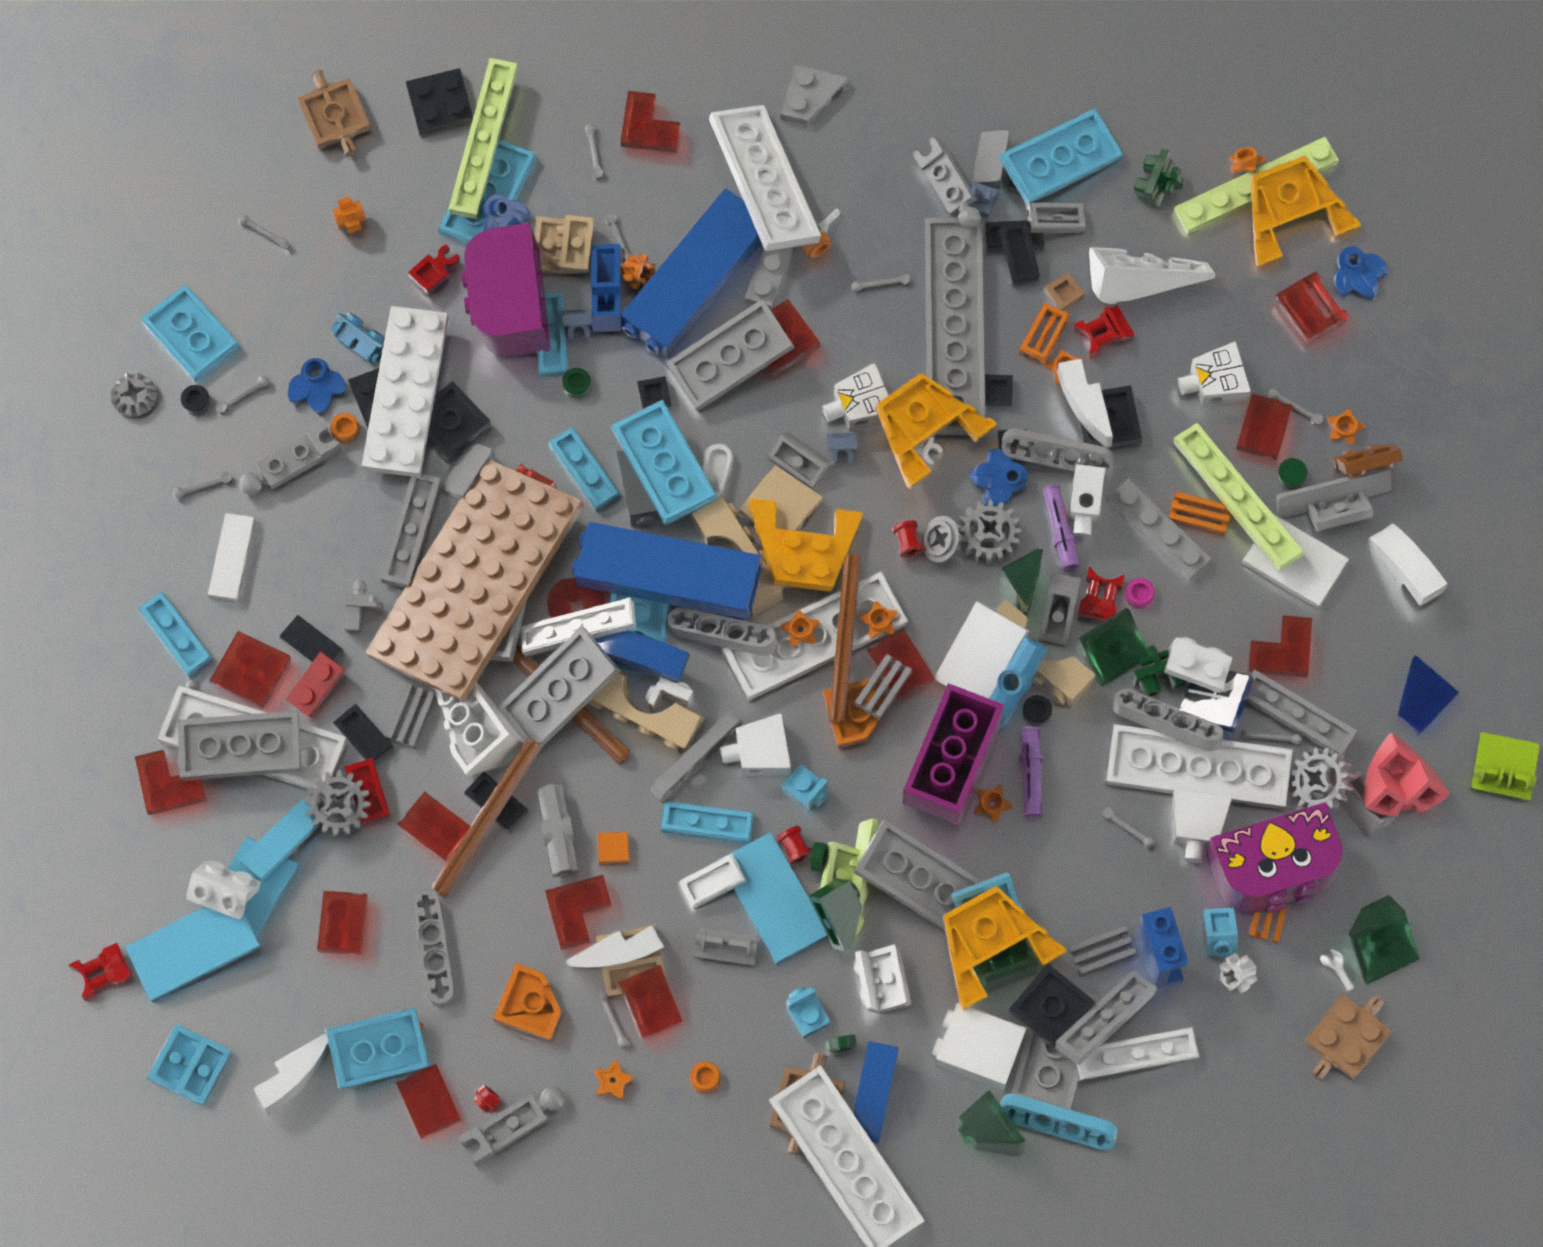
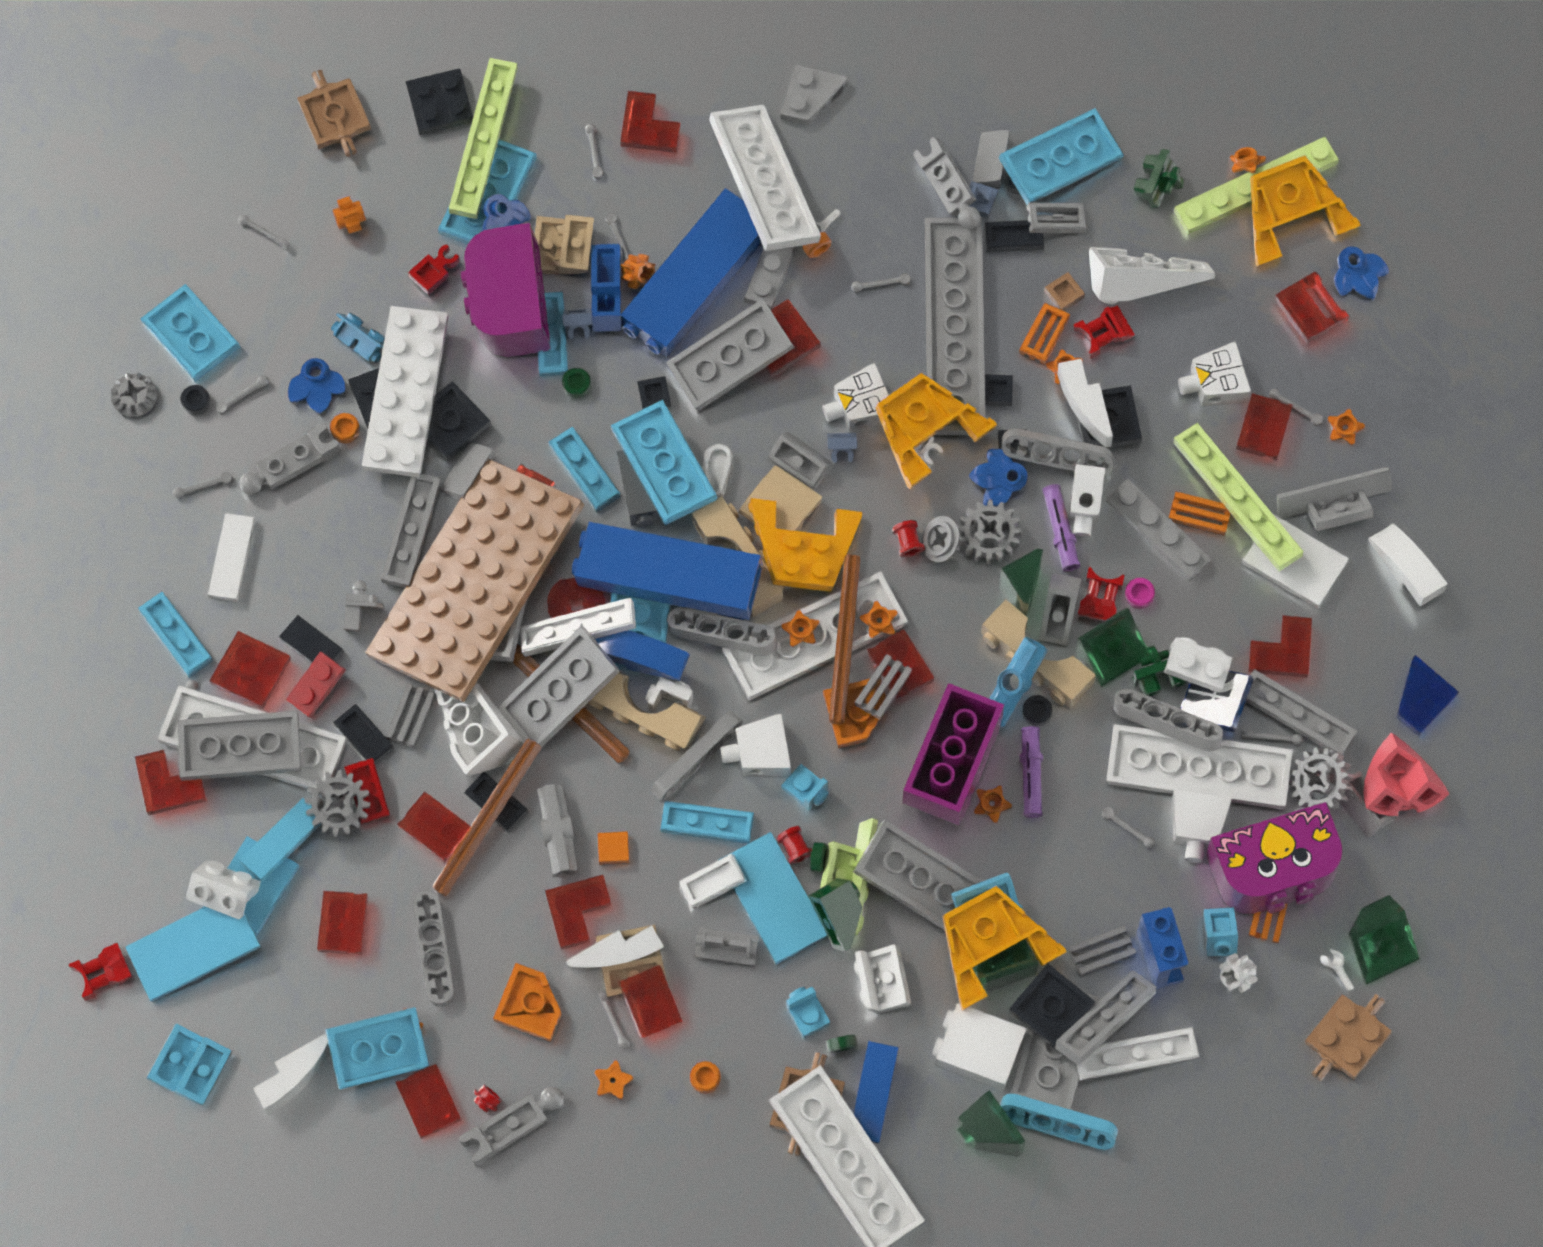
white tile [934,601,1029,698] -> none
black tile [998,221,1040,284] -> none
dark green tile [1277,458,1308,489] -> none
dark orange plate [1332,444,1403,477] -> none
lime hinge [1471,732,1540,801] -> none

